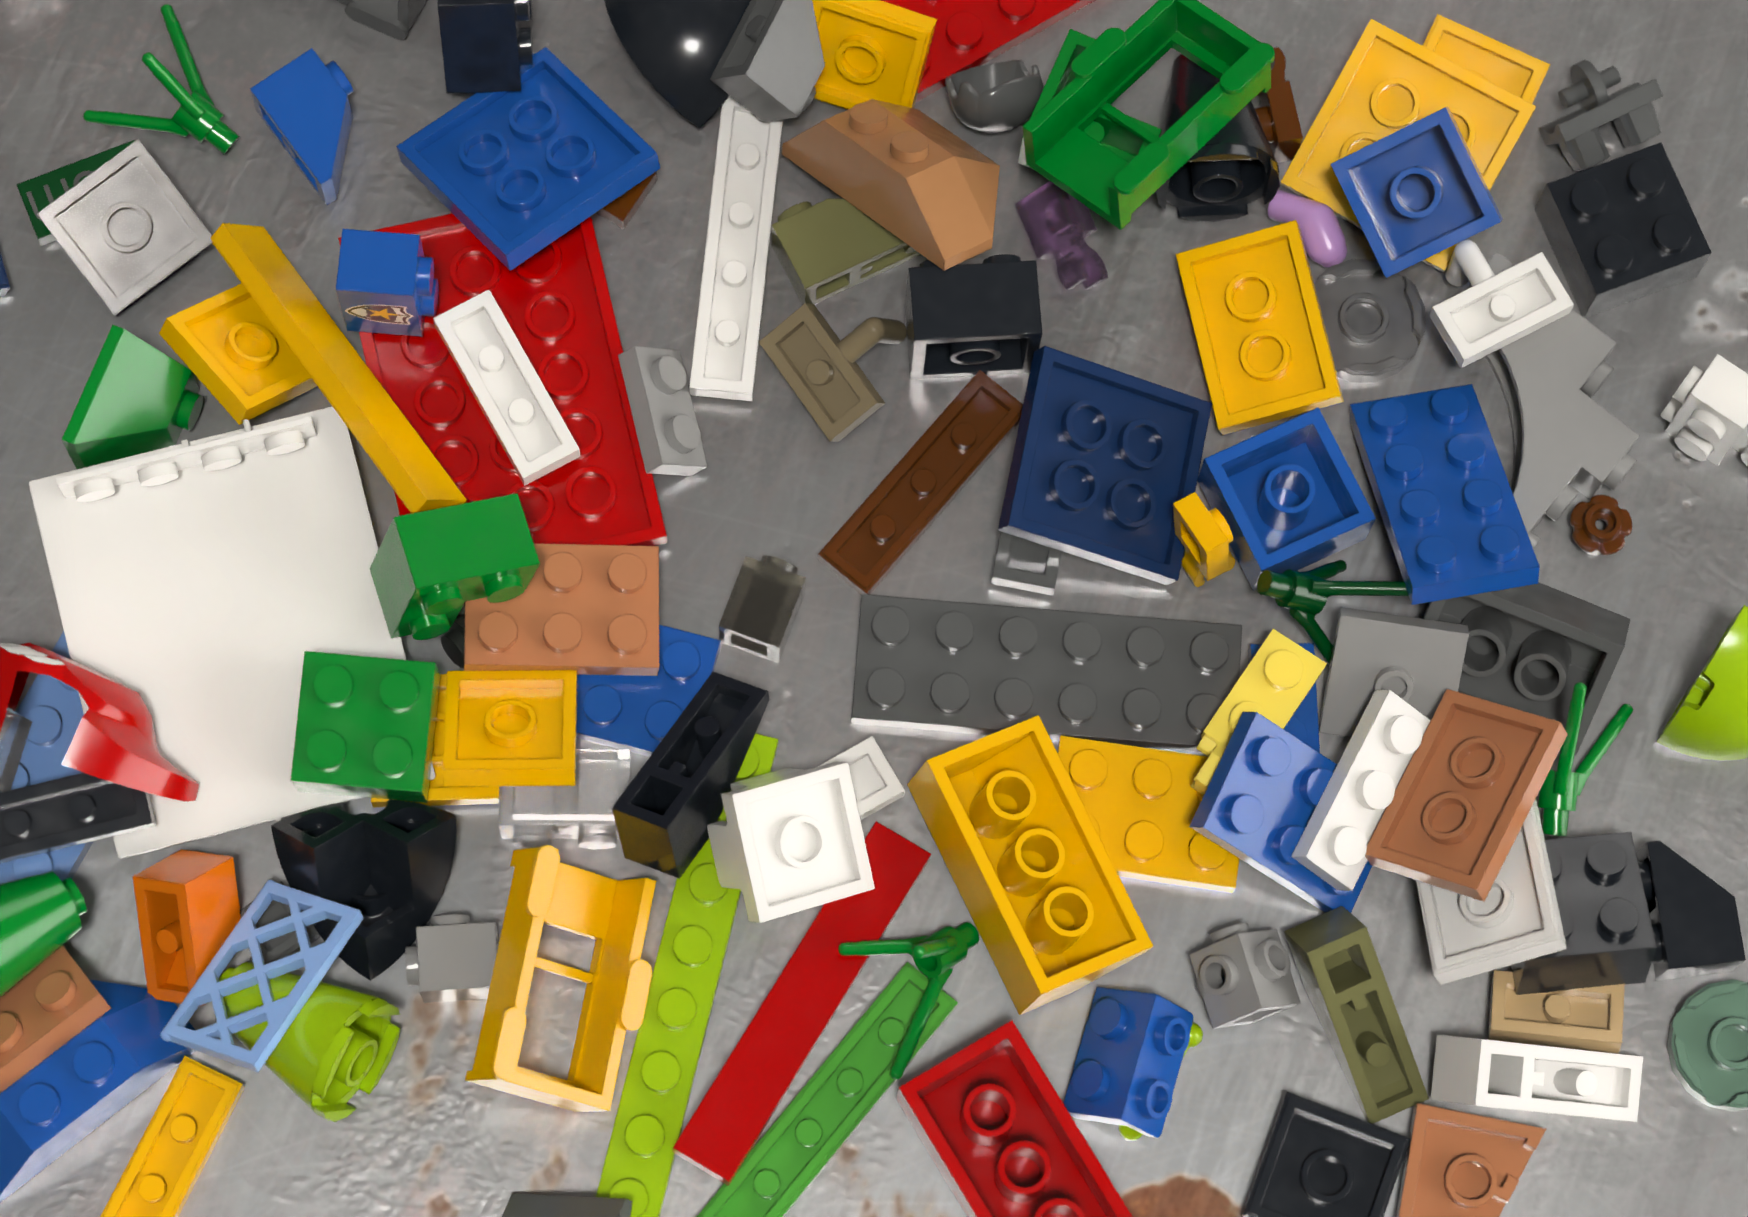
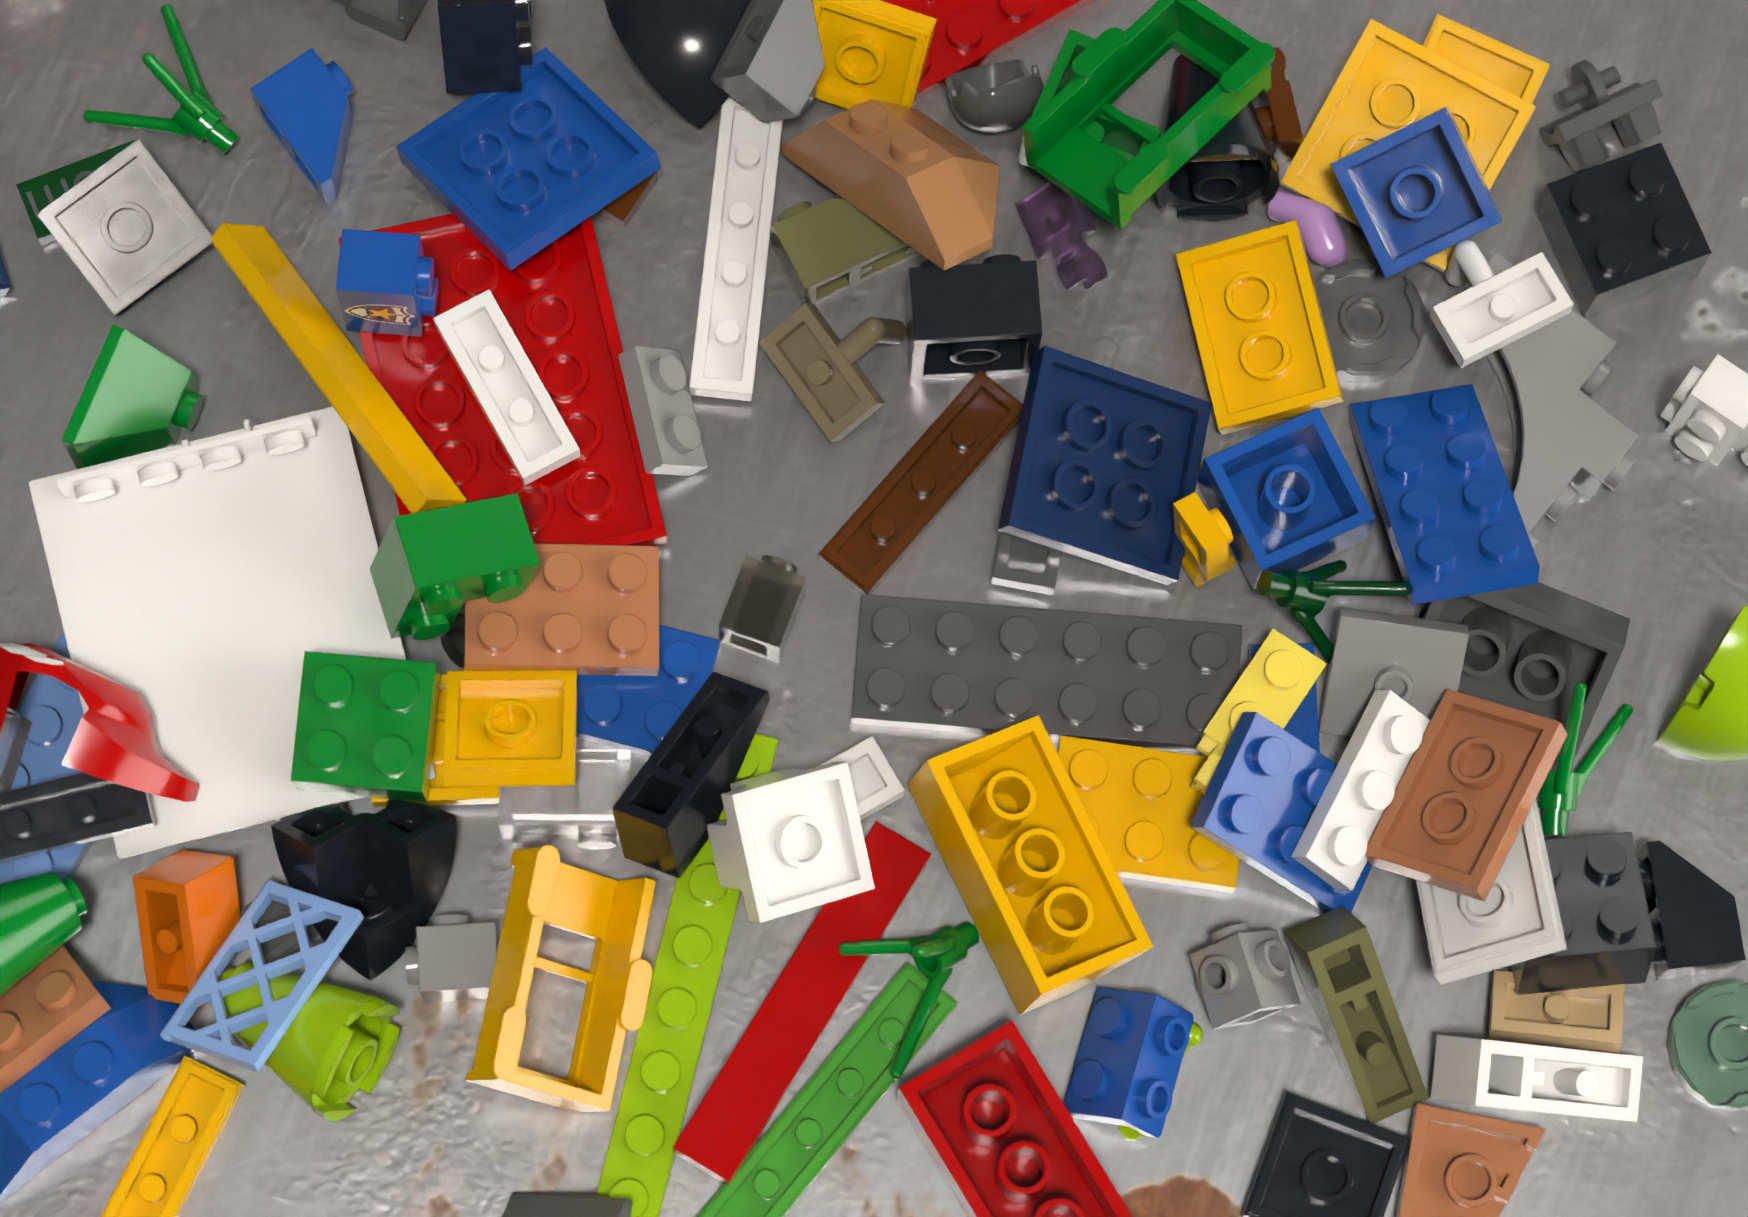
yellow plate [159,283,317,425] -> none
reddish brown plate [1570,495,1632,556] -> none

